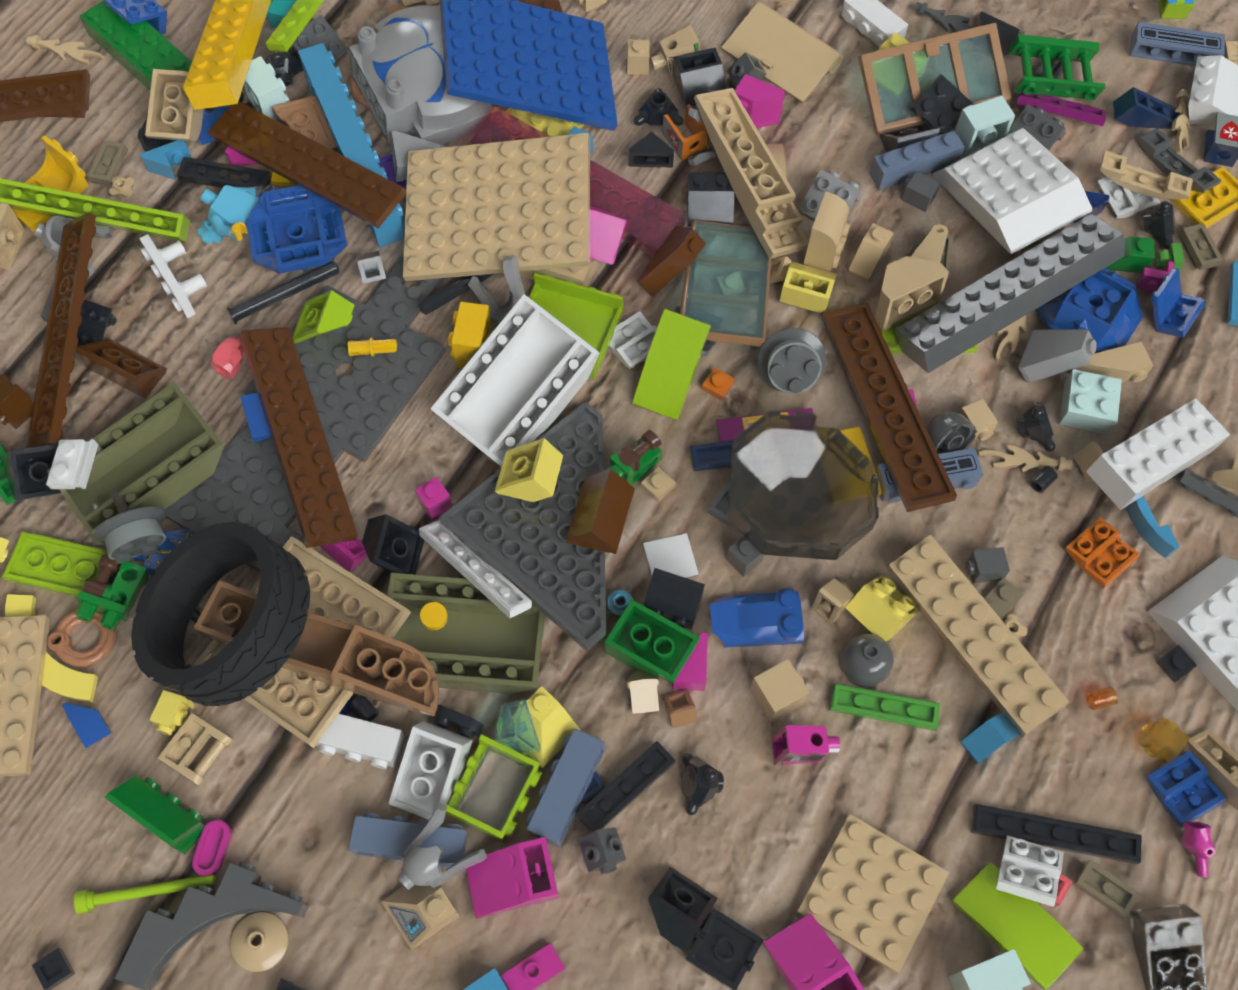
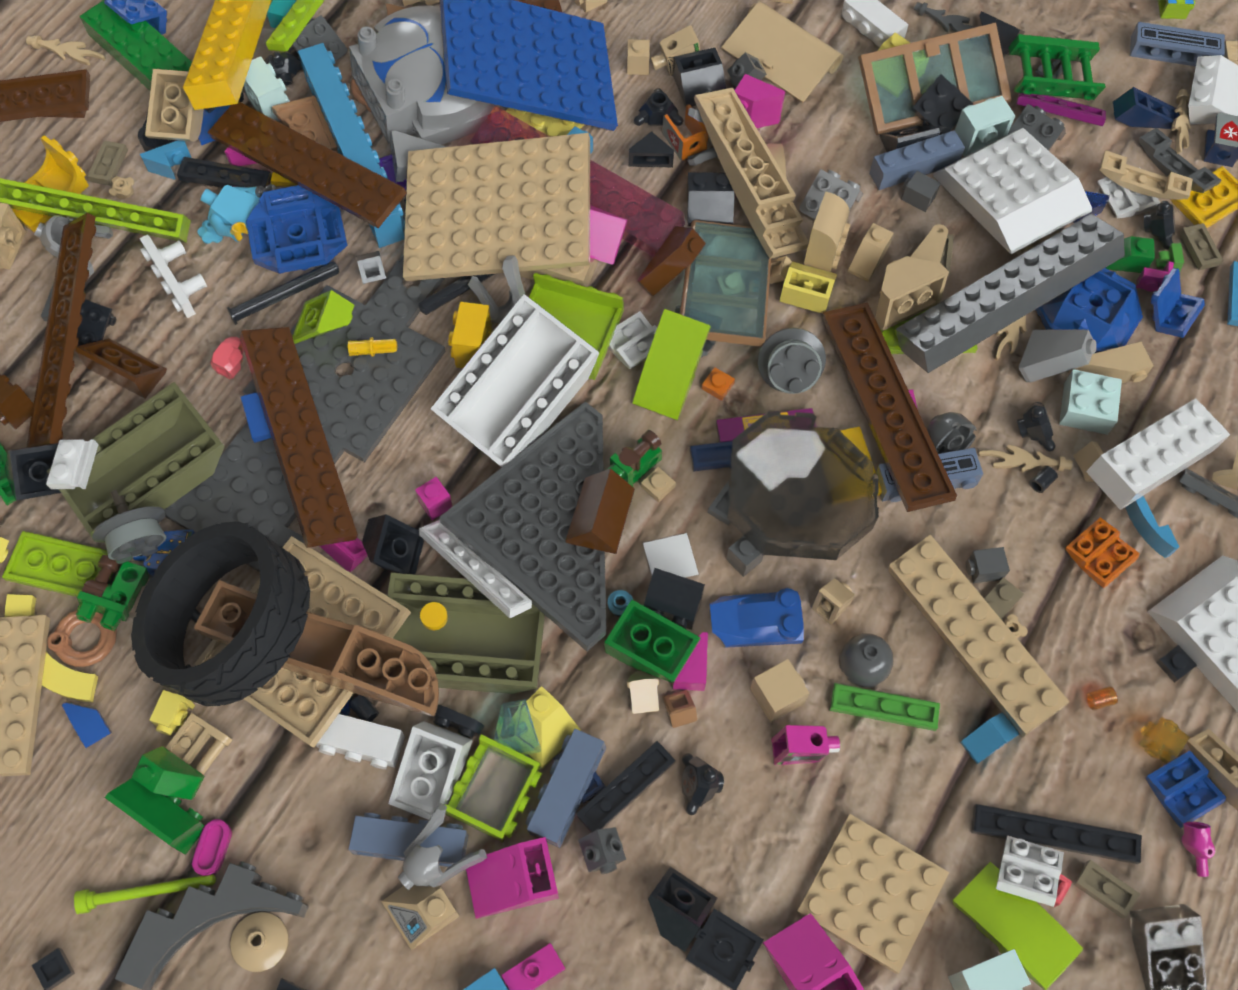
light yellow slope [495,438,563,502] -> none
light yellow slope [845,575,920,642] -> none
tan brick [959,399,998,441] -> none
none -> green slope [131,746,205,800]

